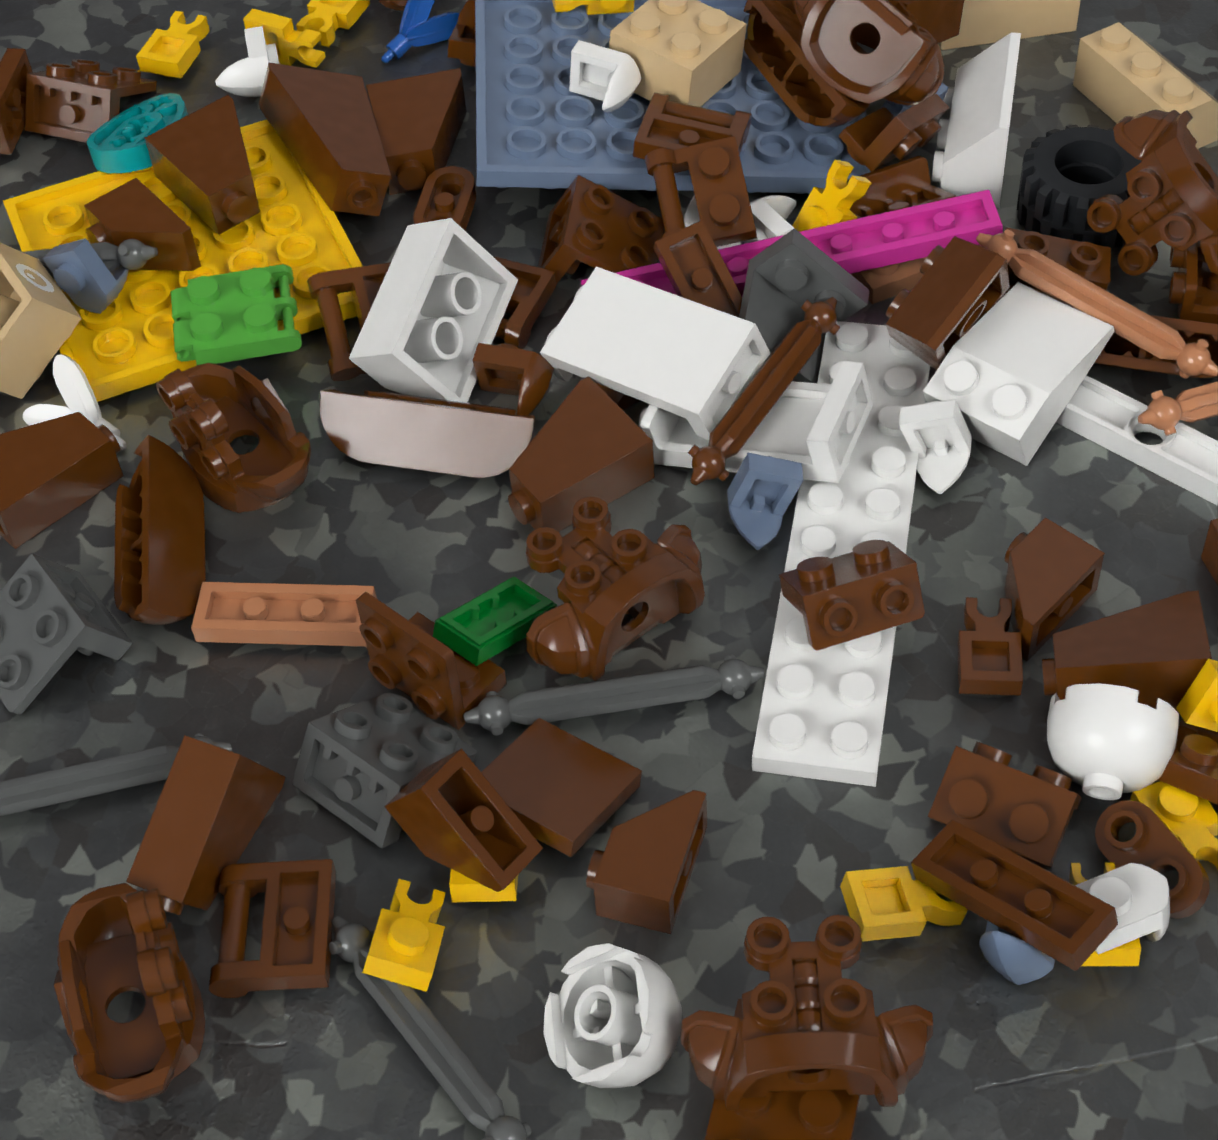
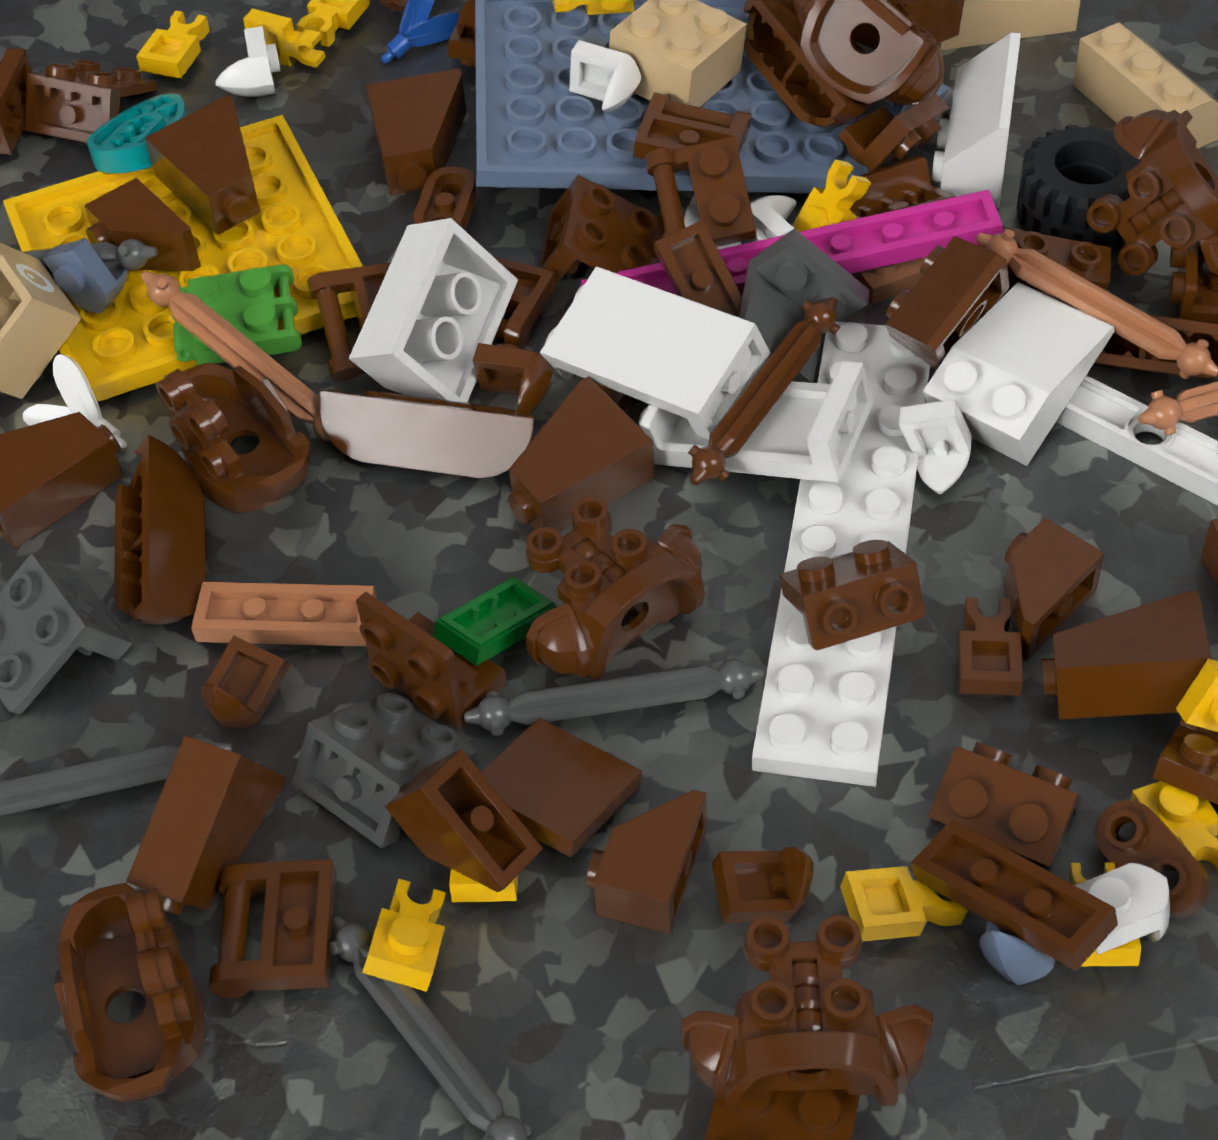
reddish brown slope [259,62,391,216] -> none
white cylinder [543,943,682,1088] -> none
sand blue plate [727,452,804,550] -> none
white cylinder [1047,683,1179,800] -> none
none -> nougat wheel [141,271,331,442]
none -> reddish brown plate [200,635,290,728]
none -> reddish brown plate [712,847,814,923]

